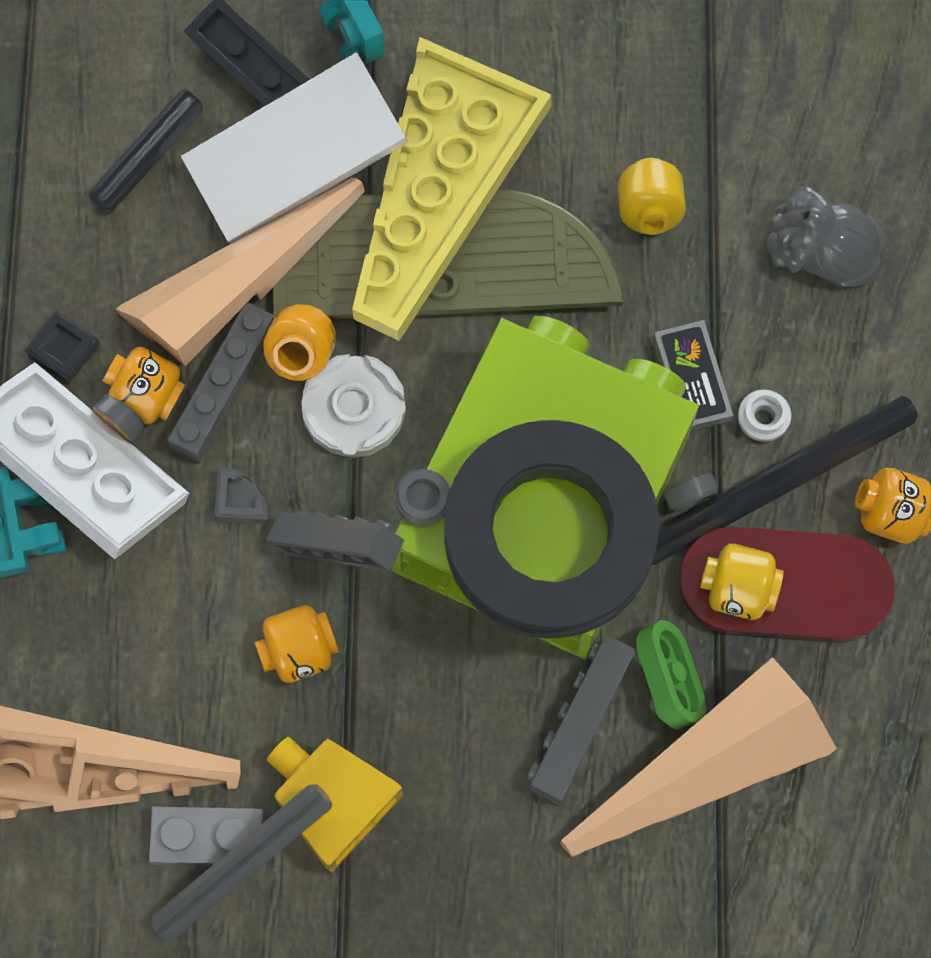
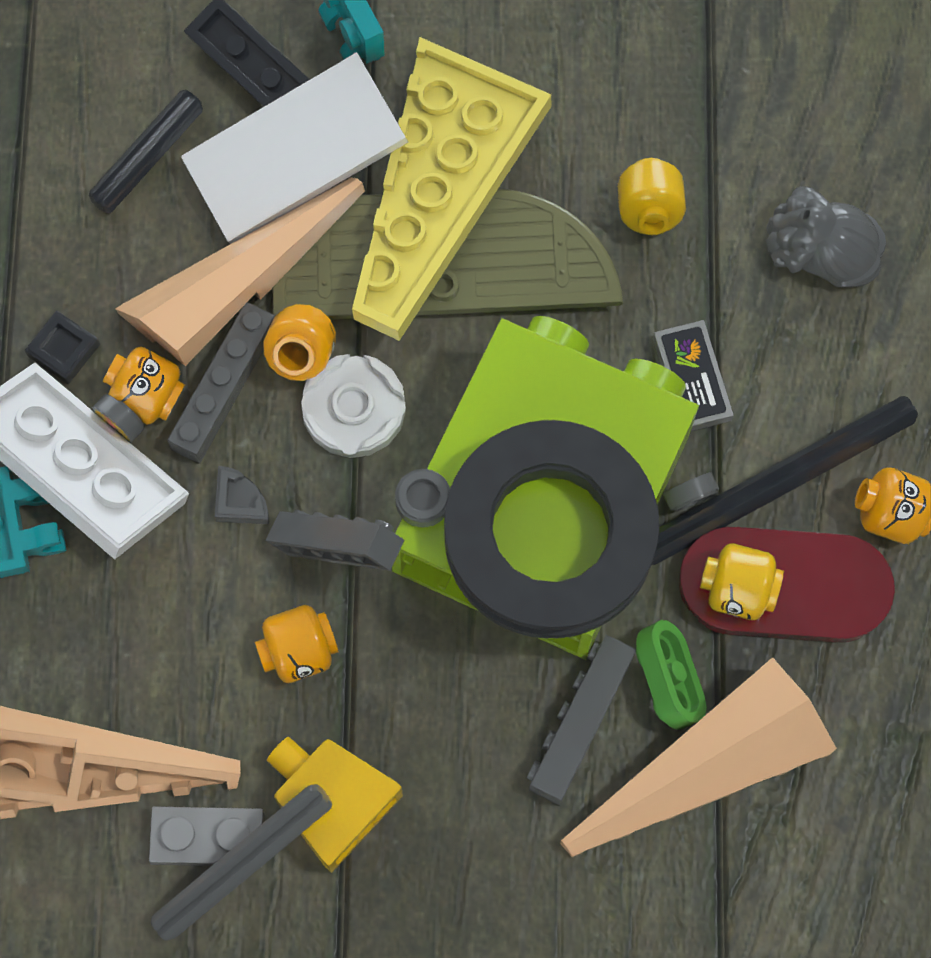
white plate [738,390,791,442] -> none

